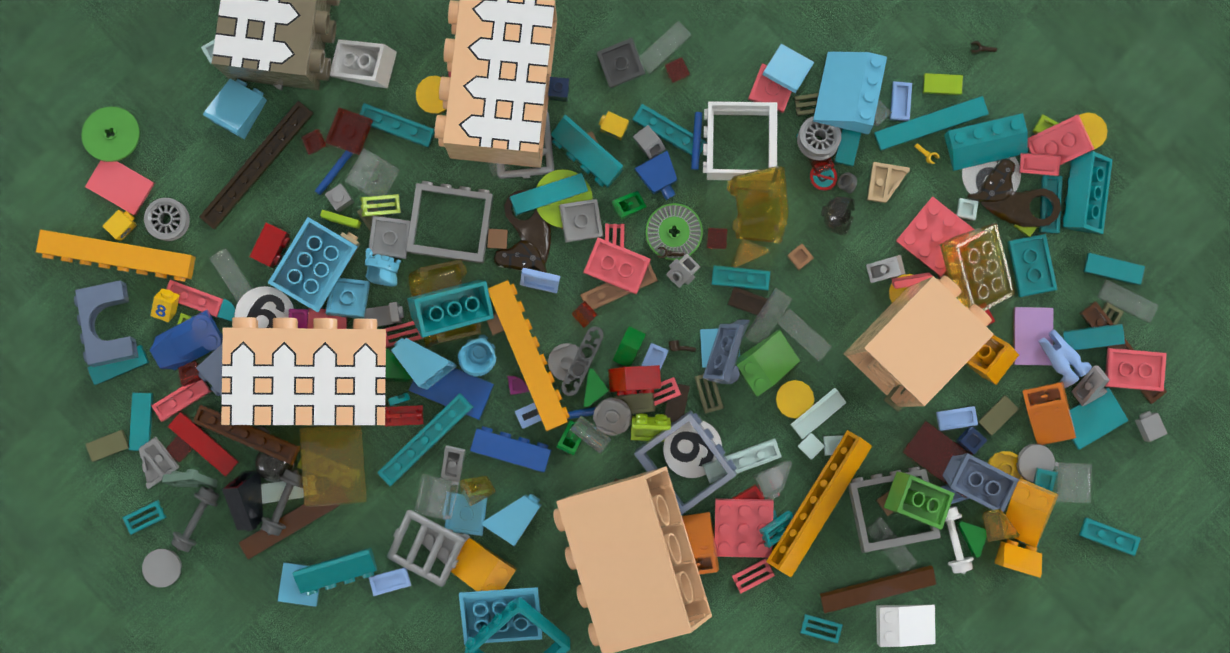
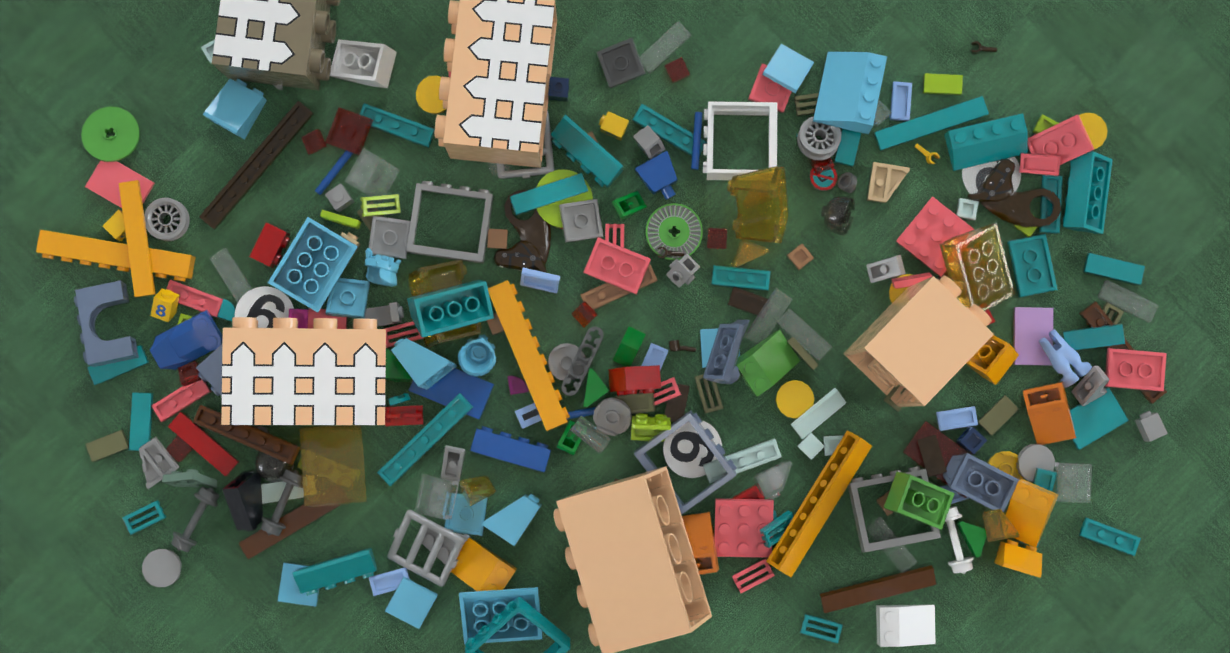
none -> light orange tile [119,180,156,297]
none -> medium azure tile [385,576,438,629]
none -> olive tile [787,337,818,370]
none -> dark brown tile [917,435,947,477]

